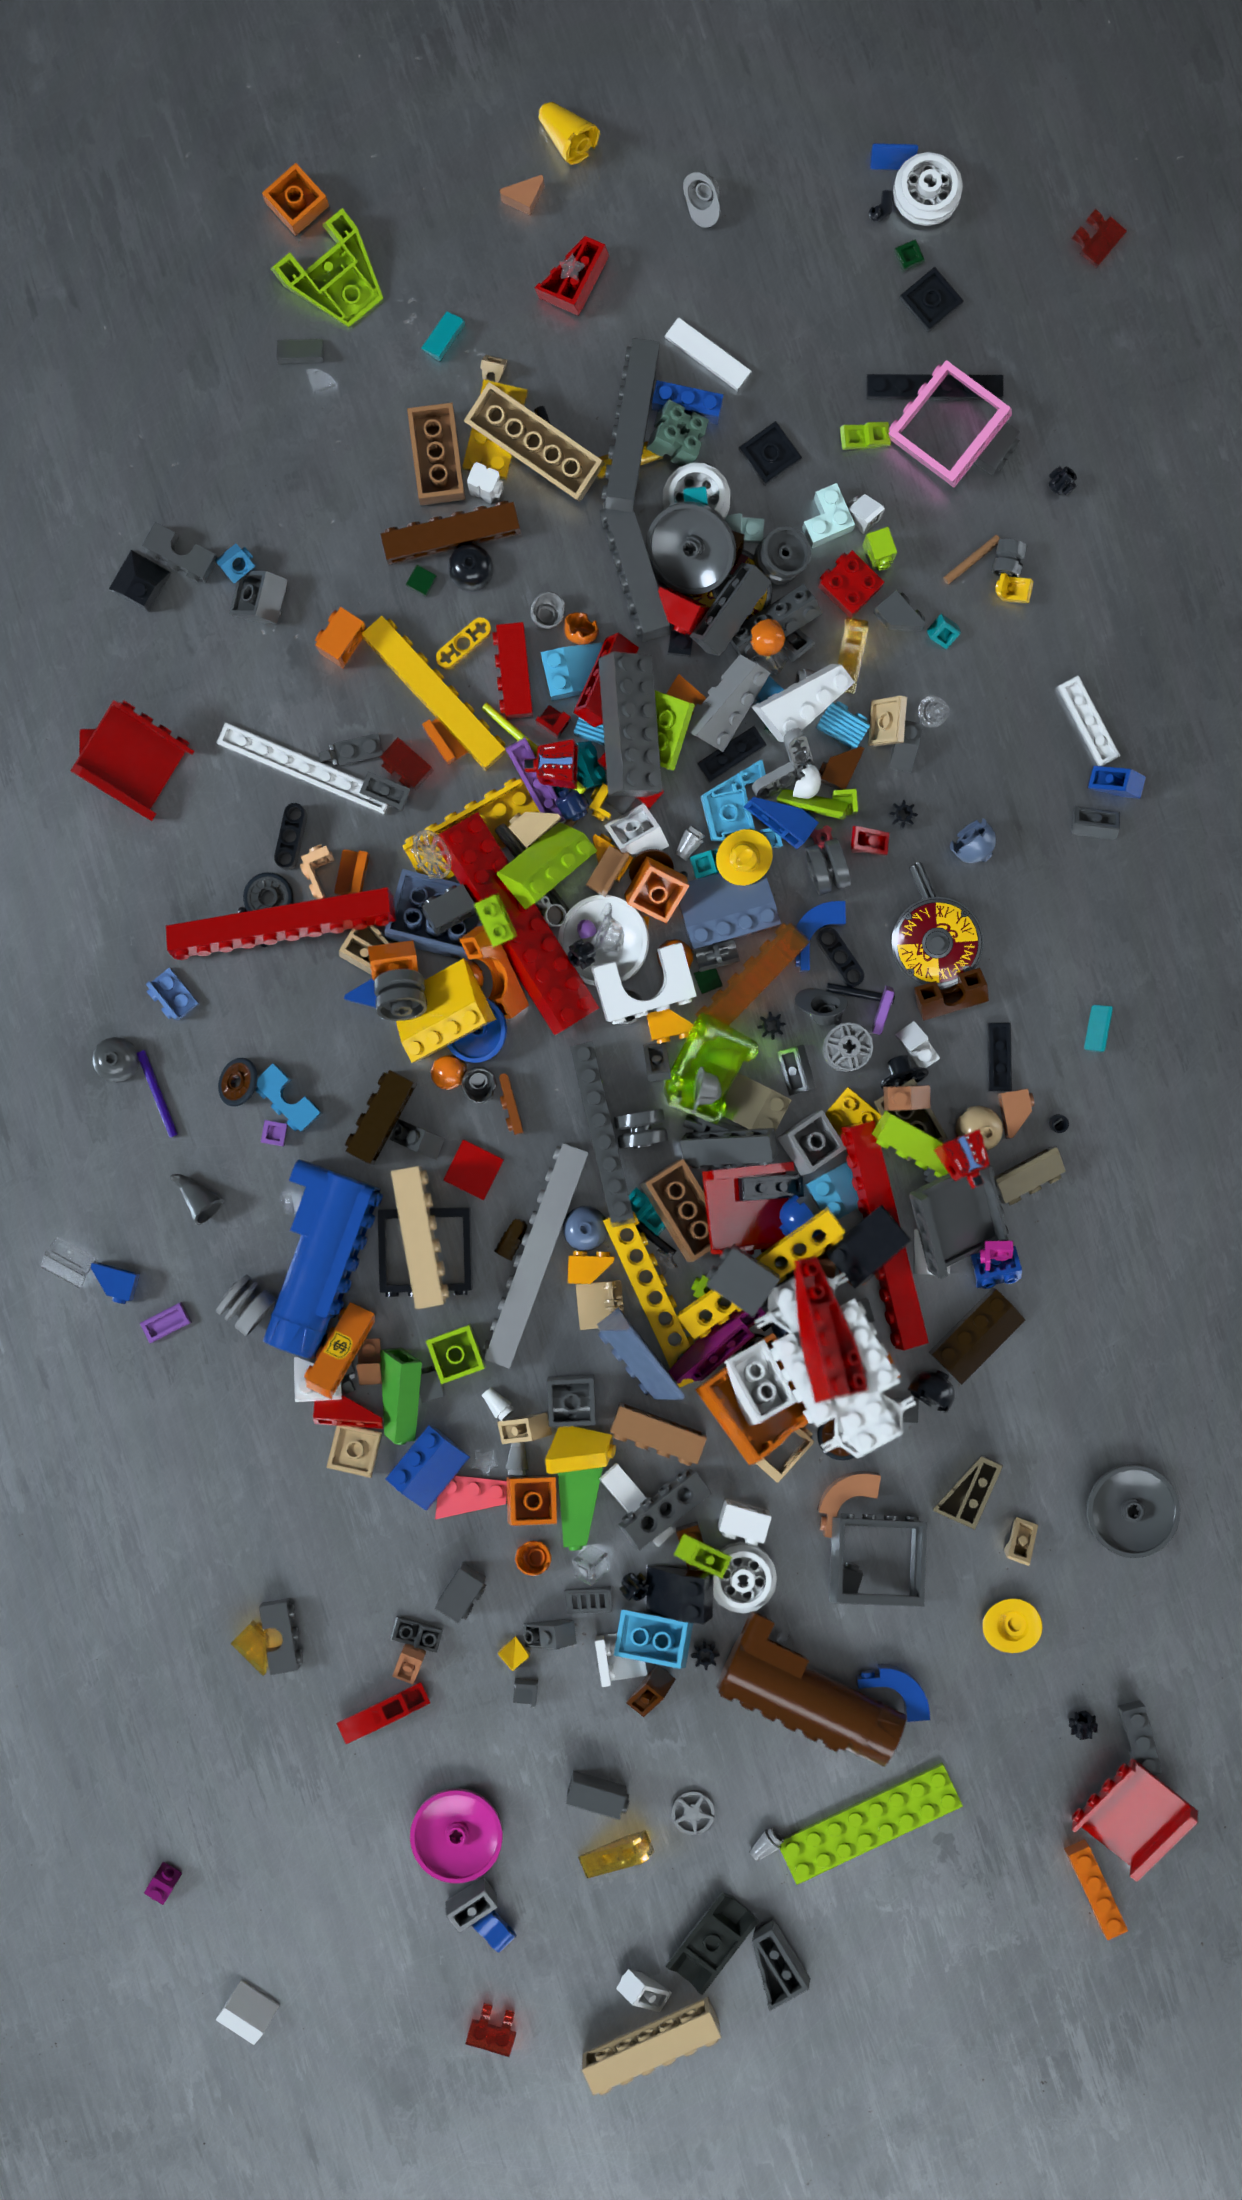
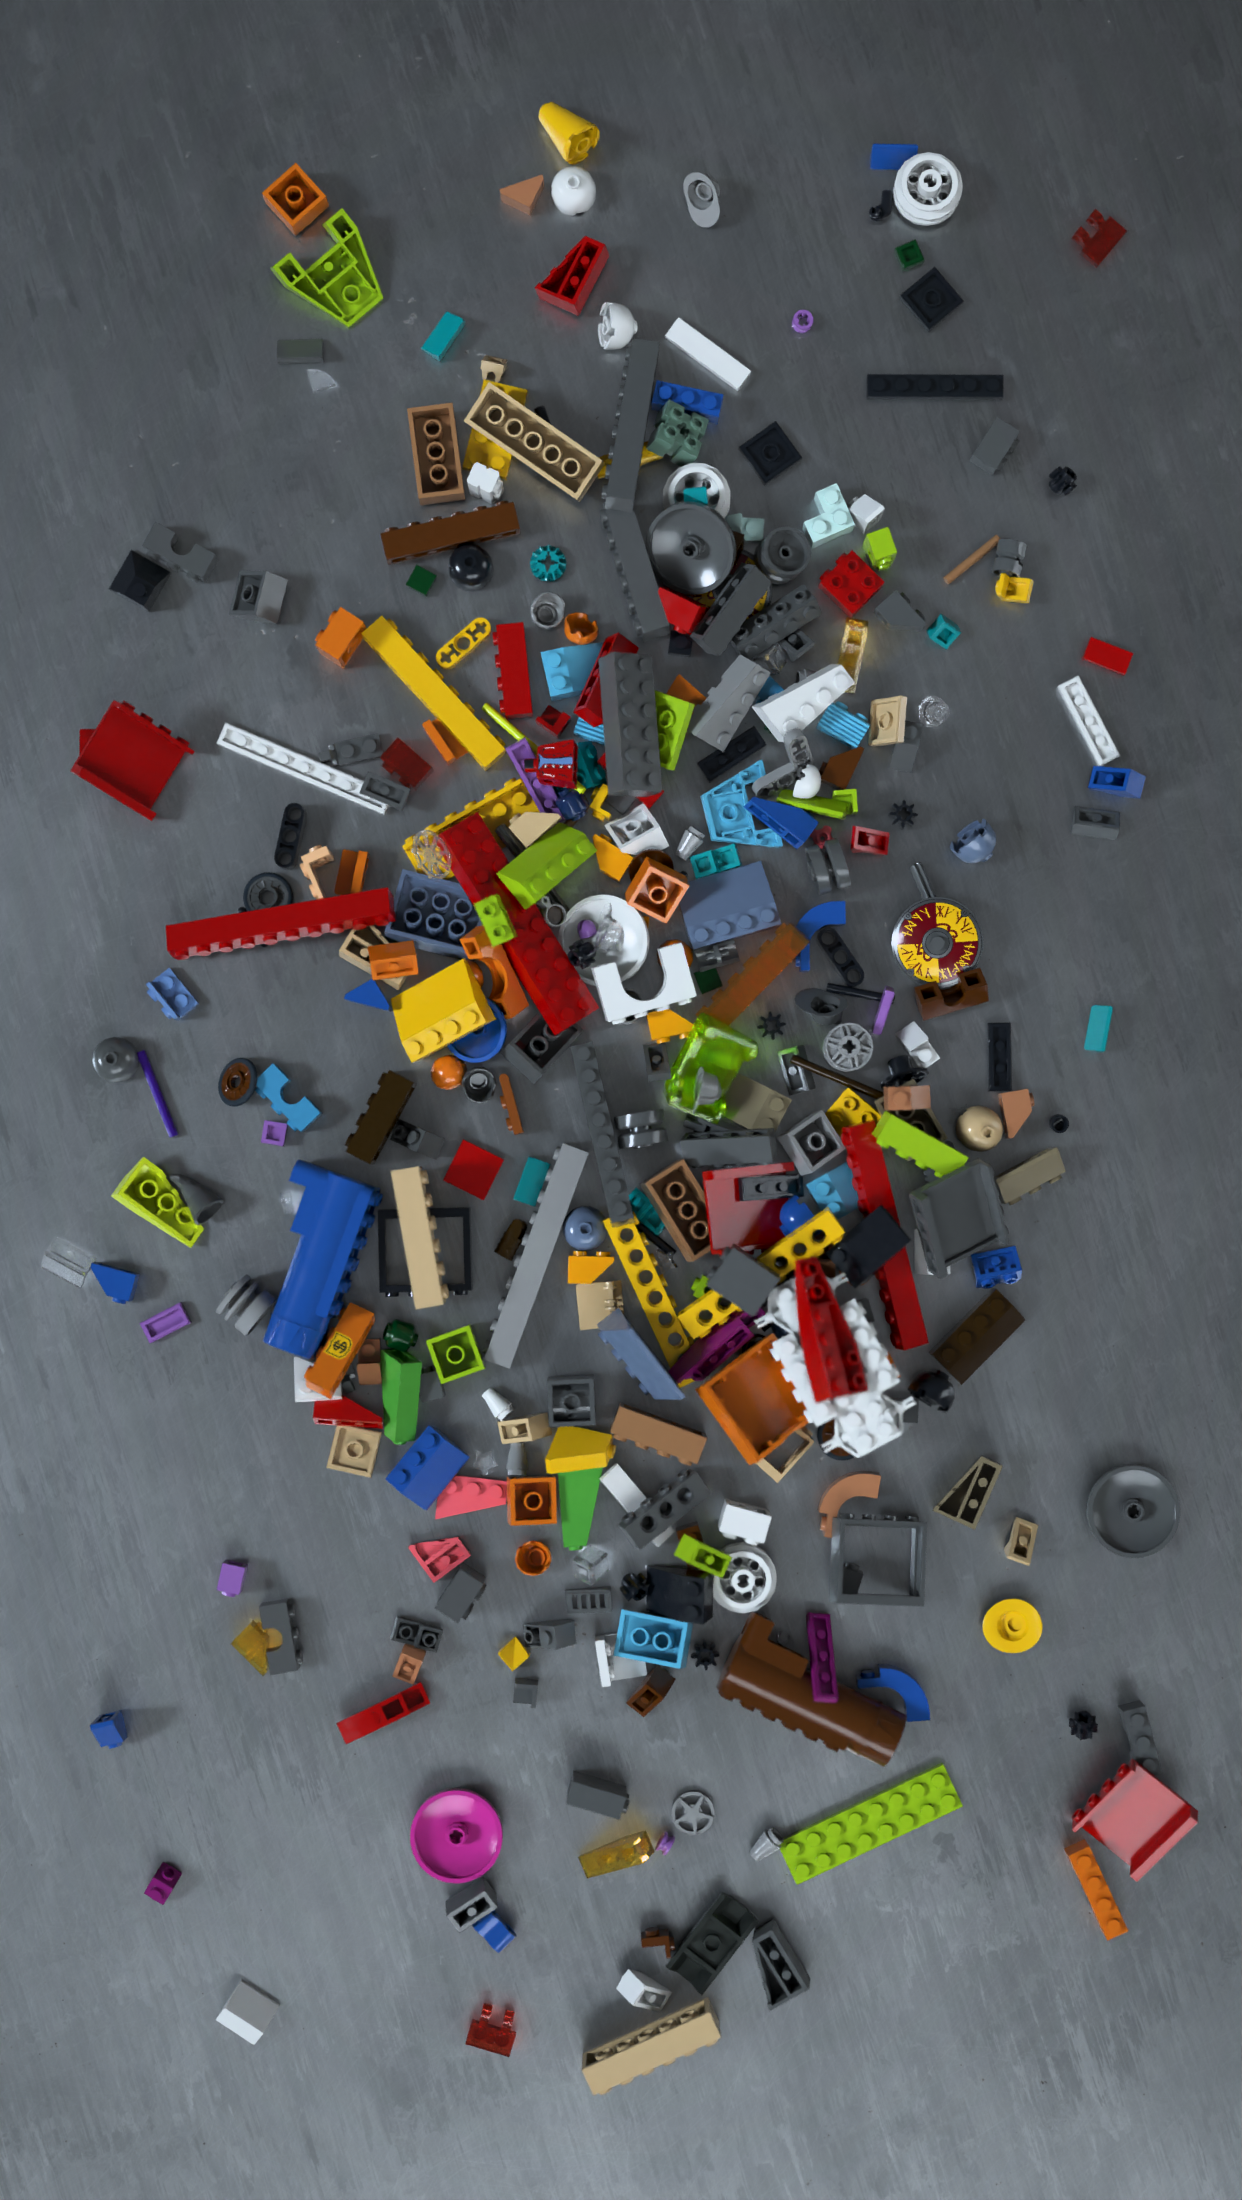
dark azure brick [215,543,255,584] -> none
dark grey wheel [374,969,427,1021] -> none
dark grey brick [422,884,476,936] -> none
clear piece [558,253,585,281] -> none
medium nougat panel [586,845,630,898] -> none
yellow hat [716,829,773,885] -> none
white slope [725,1340,797,1426] -> none
orange hair [750,619,785,656] -> none
lime slope [840,422,891,450] -> none
bright pink window [888,360,1012,488] -> none
red torso [934,1129,989,1189] -> none
dark pink bracket [980,1241,1013,1271] -> none
none -> blue slope [90,1710,128,1749]
none -> neon yellow wedge [111,1157,204,1248]
none -> medium lavender brick [217,1559,248,1597]
none -> dark green head [382,1319,418,1352]
none -> coral wing [408,1536,471,1583]
none -> dark grey slope [501,1011,584,1084]
none -> teal slope [513,1156,551,1207]
none -> teal gear [530,544,566,582]
none -> white cylinder [551,166,596,216]
none -> white cylinder [598,302,637,350]
none -> reddish brown bracket [641,1927,675,1959]
none -> medium lavender bush [655,1831,675,1855]
none -> dark brown bar [790,1054,884,1099]
none -> medium lavender bush [792,310,813,333]
none -> magenta tile [806,1612,839,1703]
none -> red tile [1082,637,1134,676]

